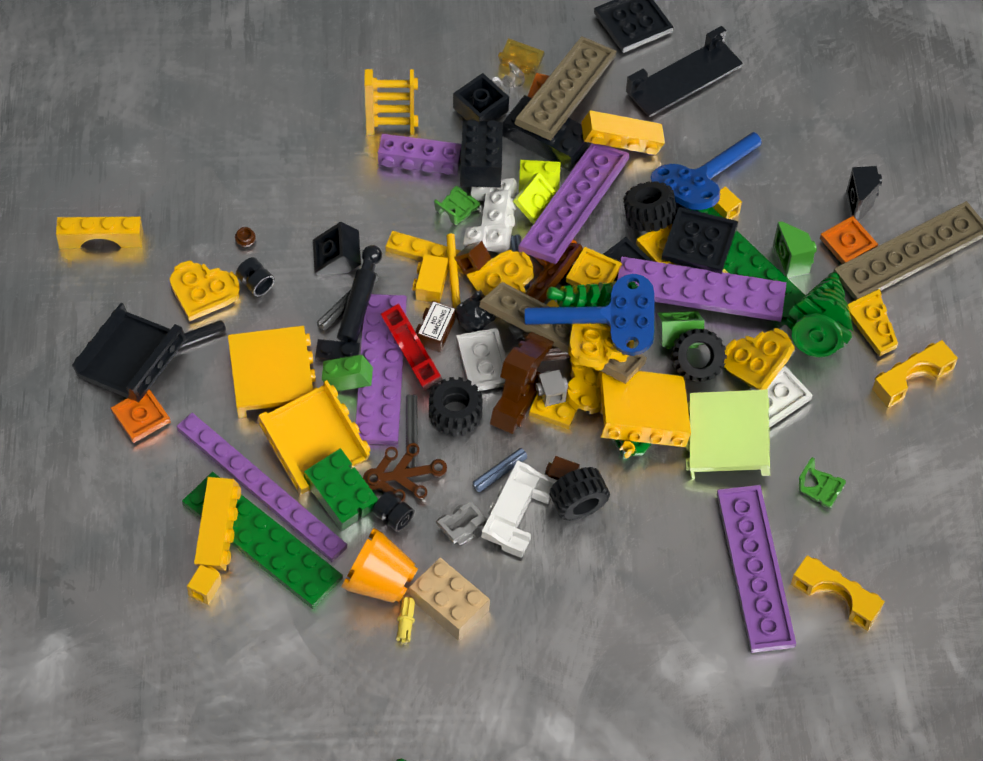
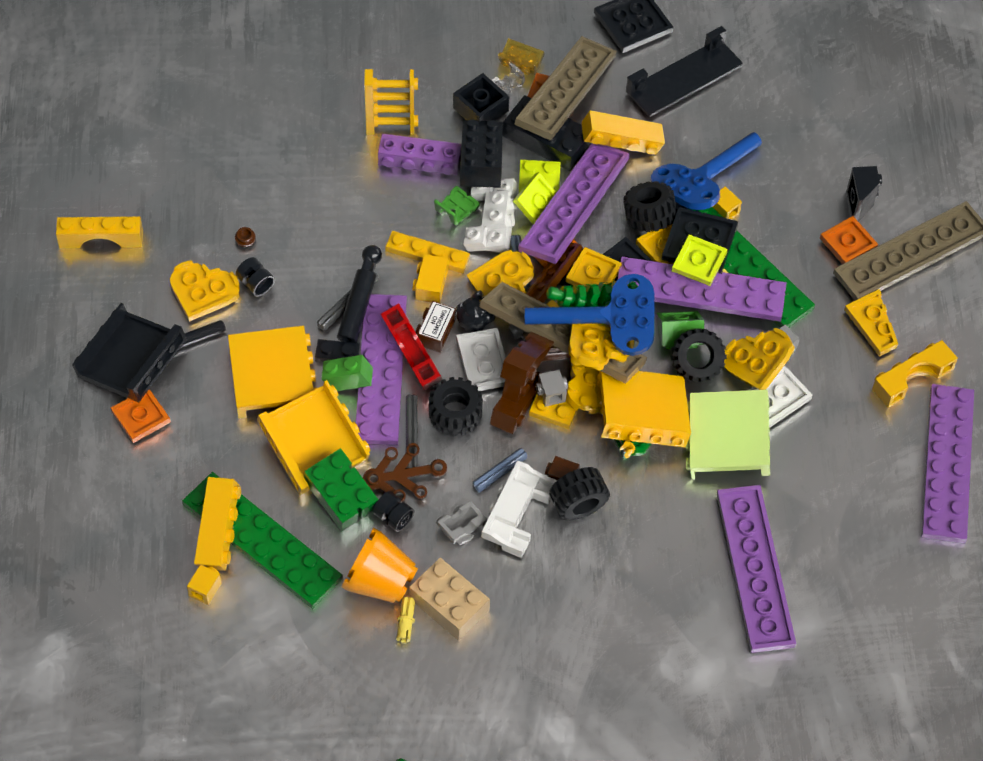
medium lavender plate [177,413,347,562] -> none
black slope [313,222,361,275] -> none
yellow bar [446,233,461,314] -> none
reddish brown brick [454,241,492,275] -> none
bright green slope [773,221,817,278] -> none
green plant [787,272,854,357] -> none
yellow arch [790,555,885,631] -> none
bright green piece [799,457,846,508] -> none
none -> neon yellow plate [672,235,727,286]
none -> medium lavender plate [921,384,974,544]

